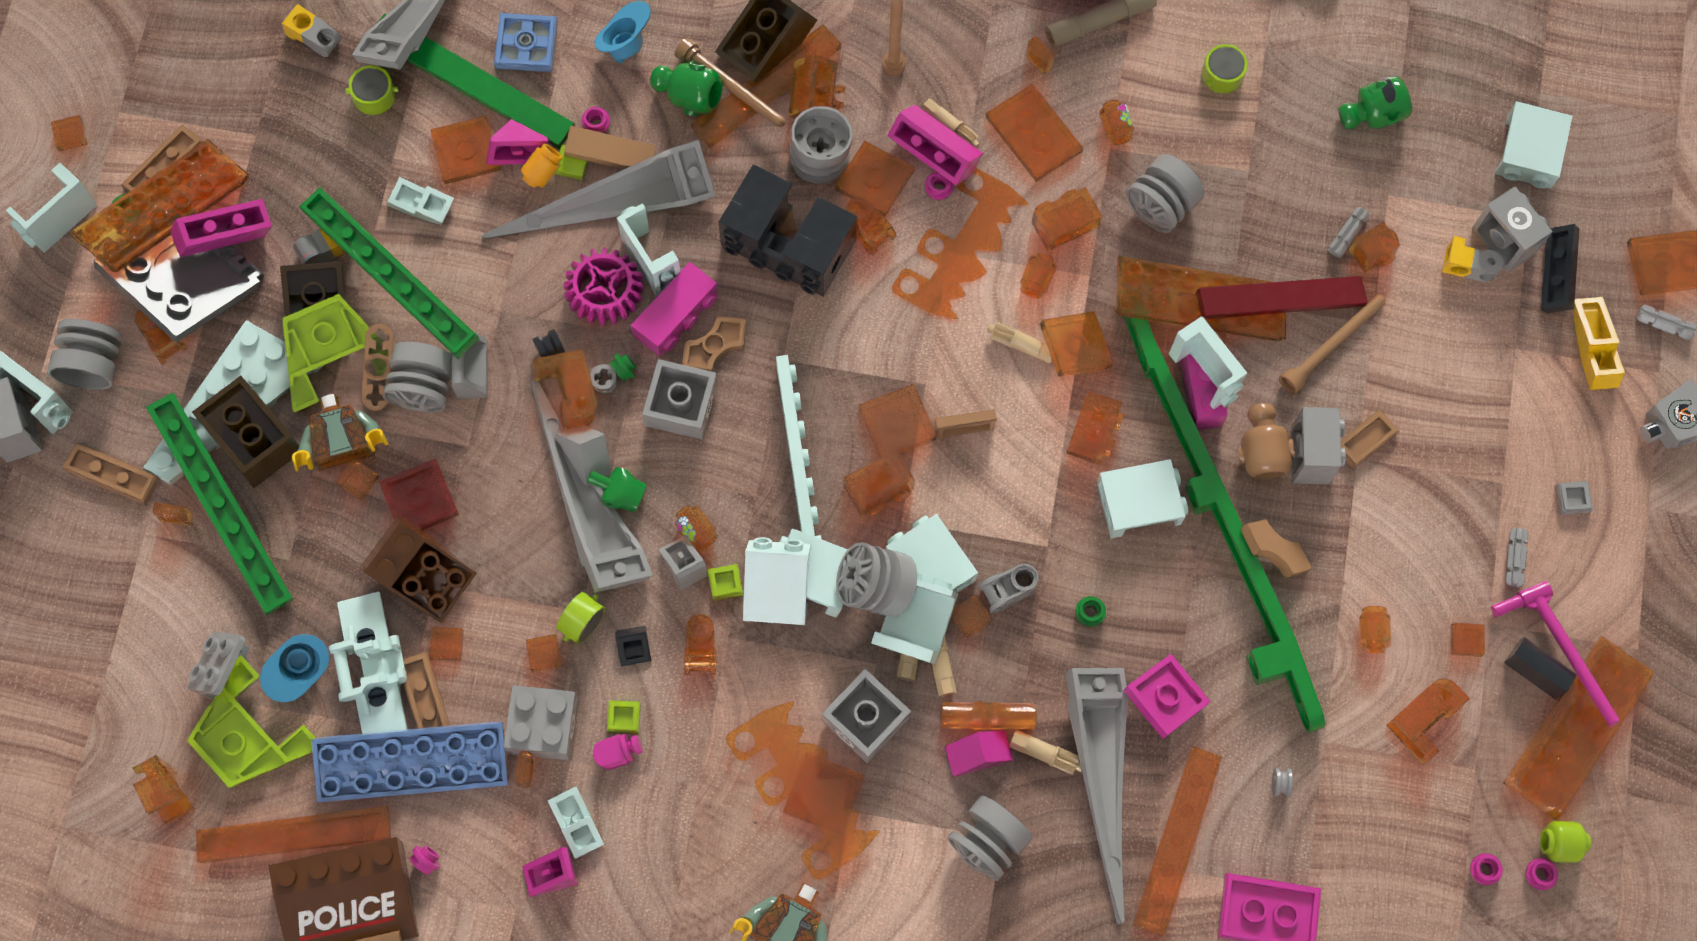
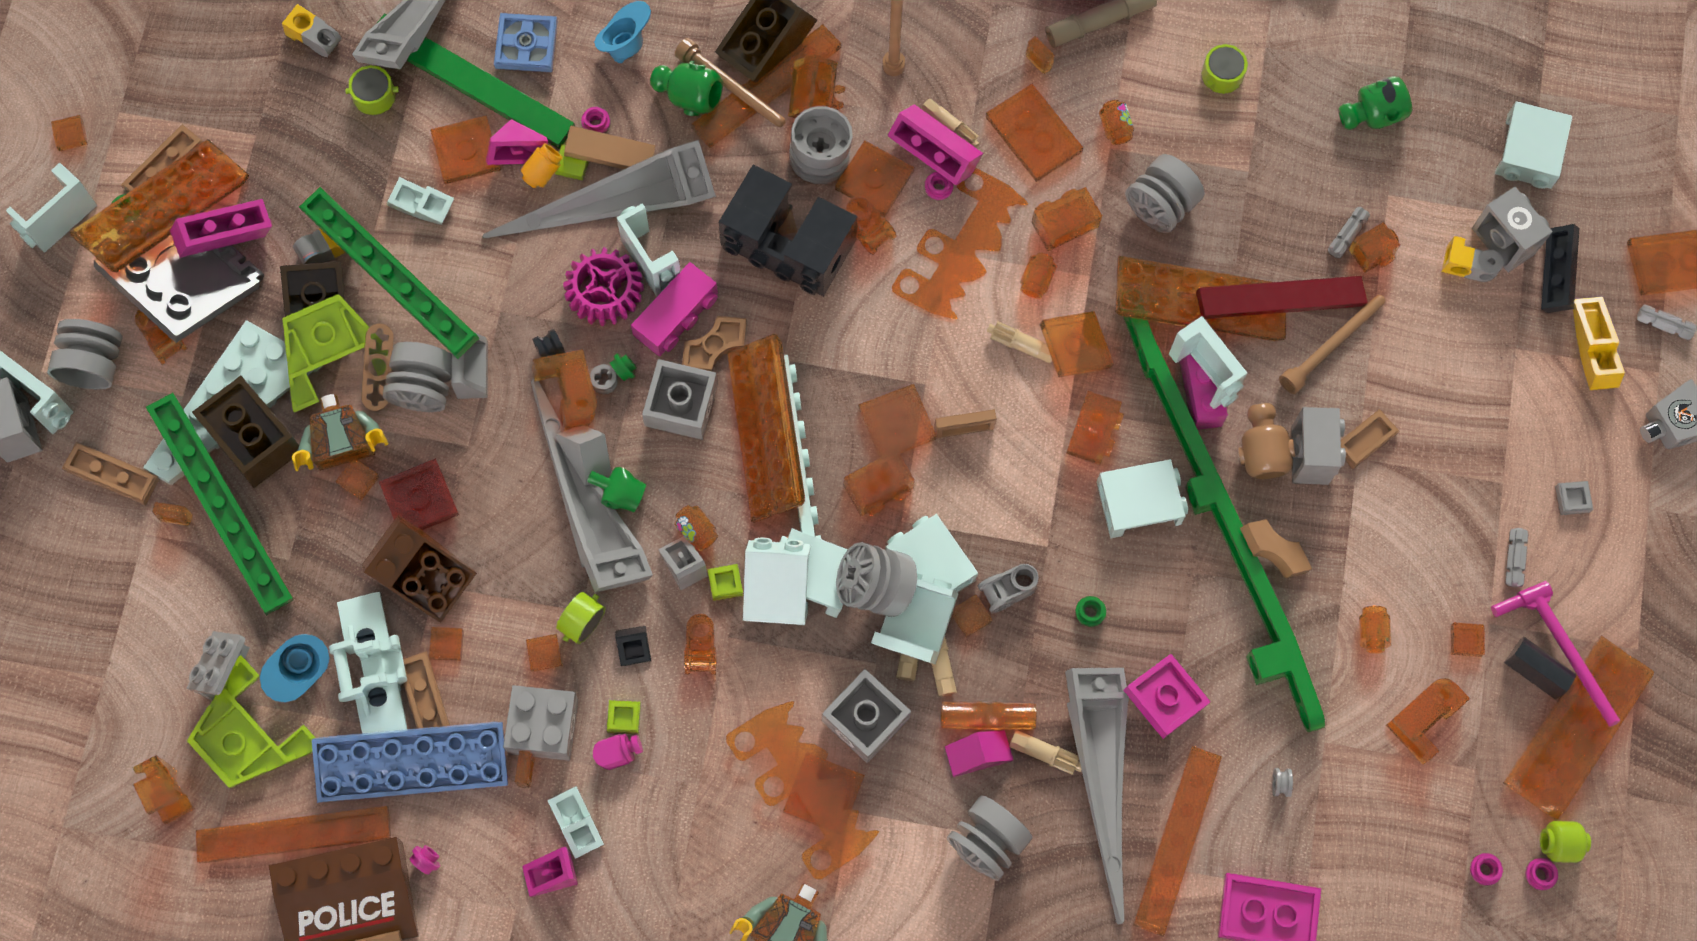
none -> clear orange plate [727,333,805,523]

